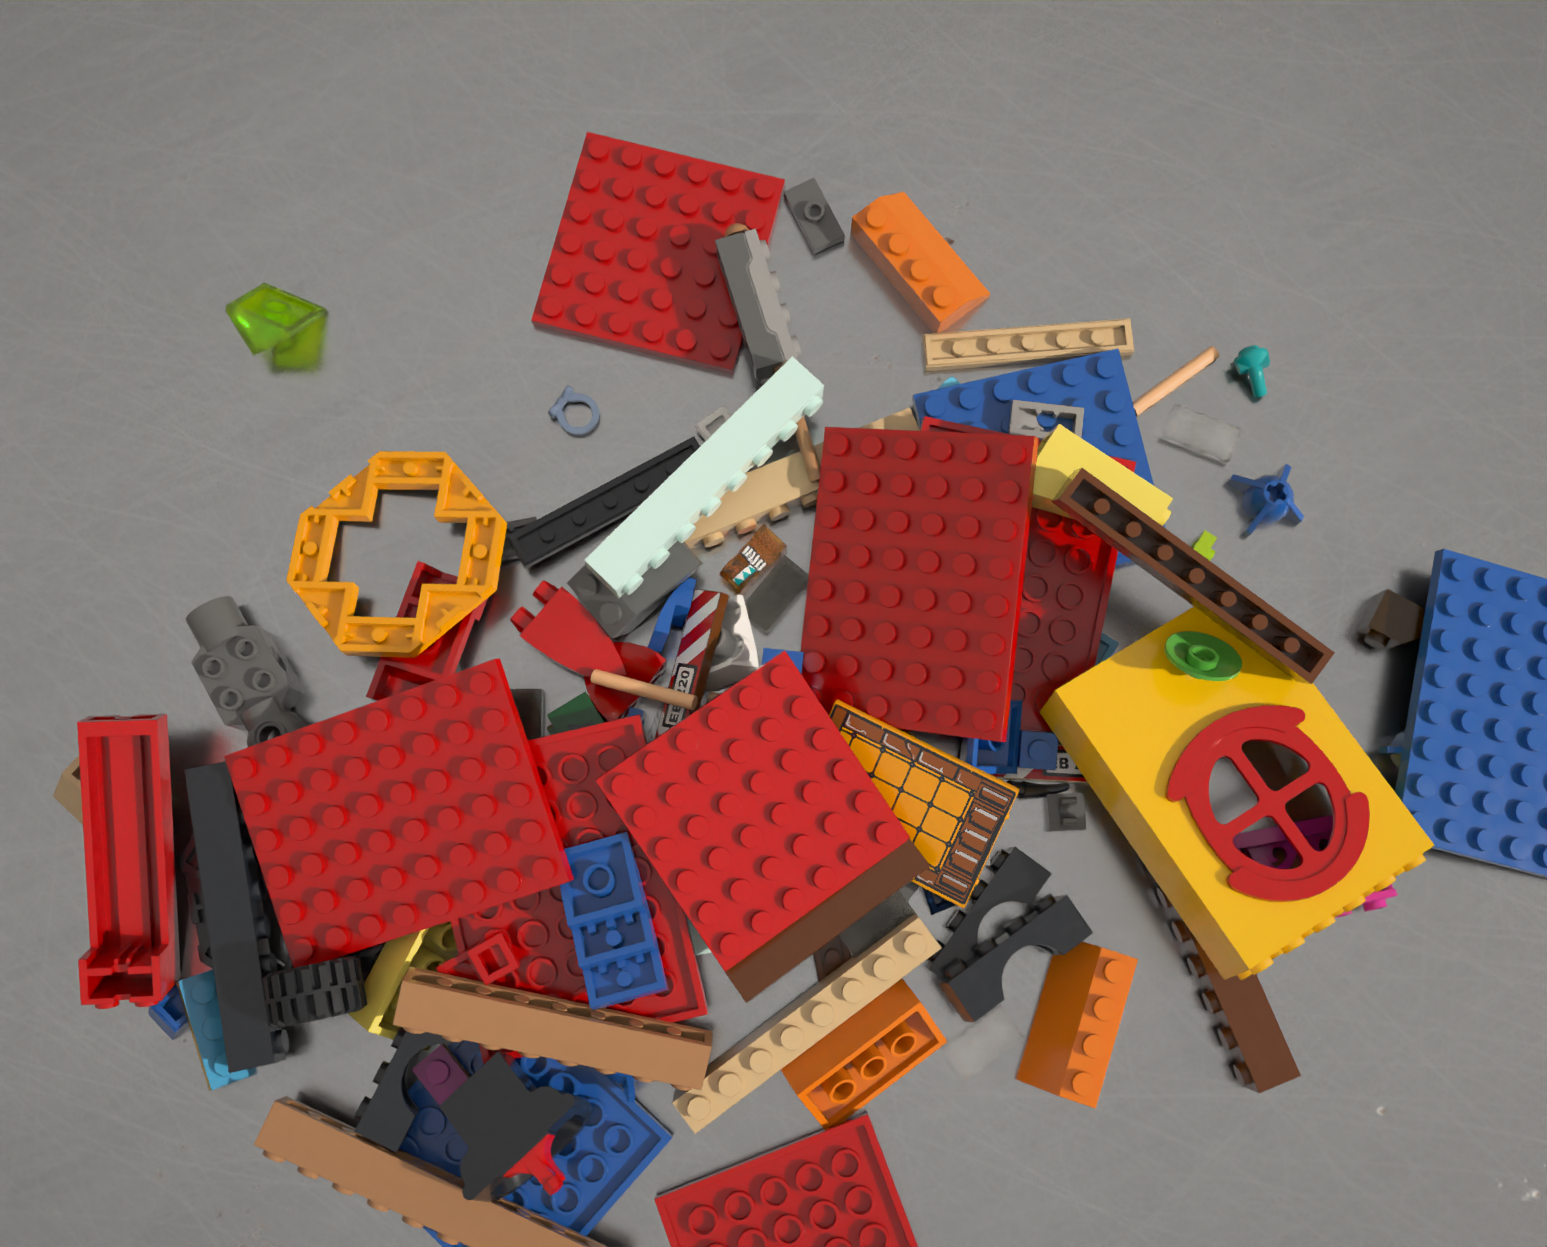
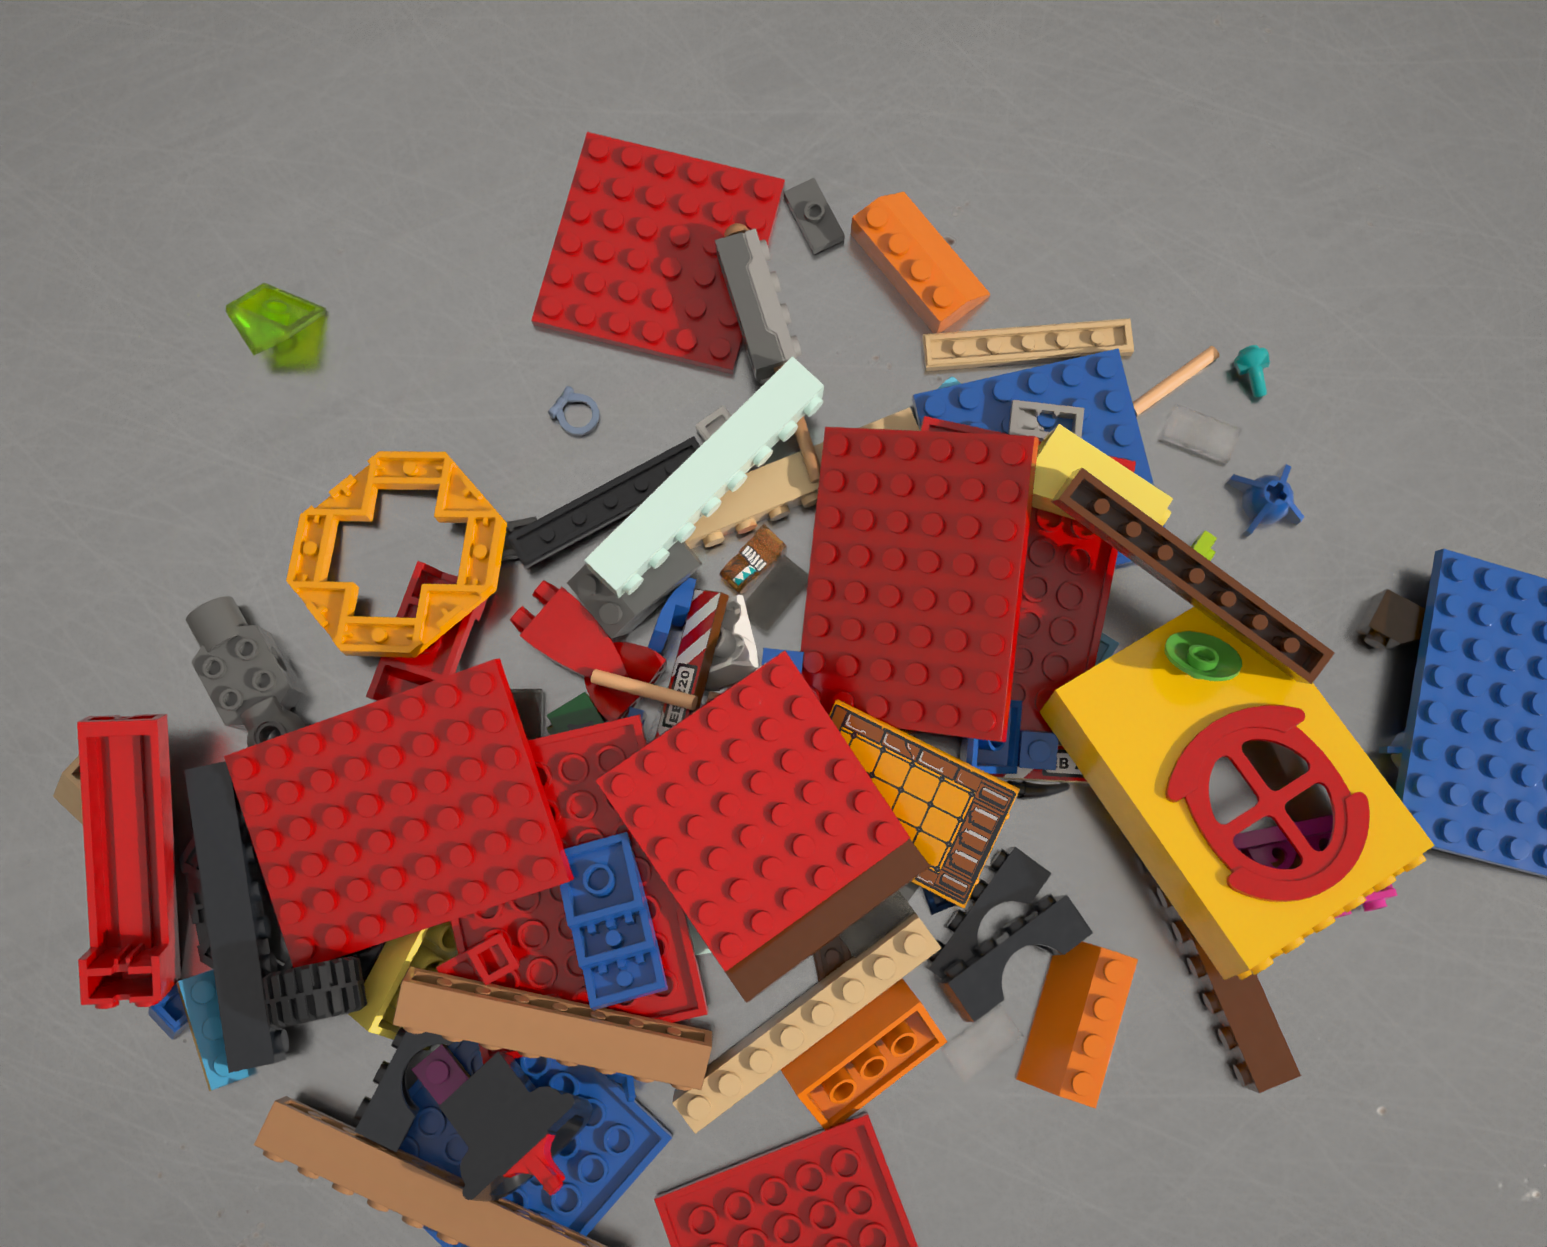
dark grey tile [1045,793,1086,832] -> none

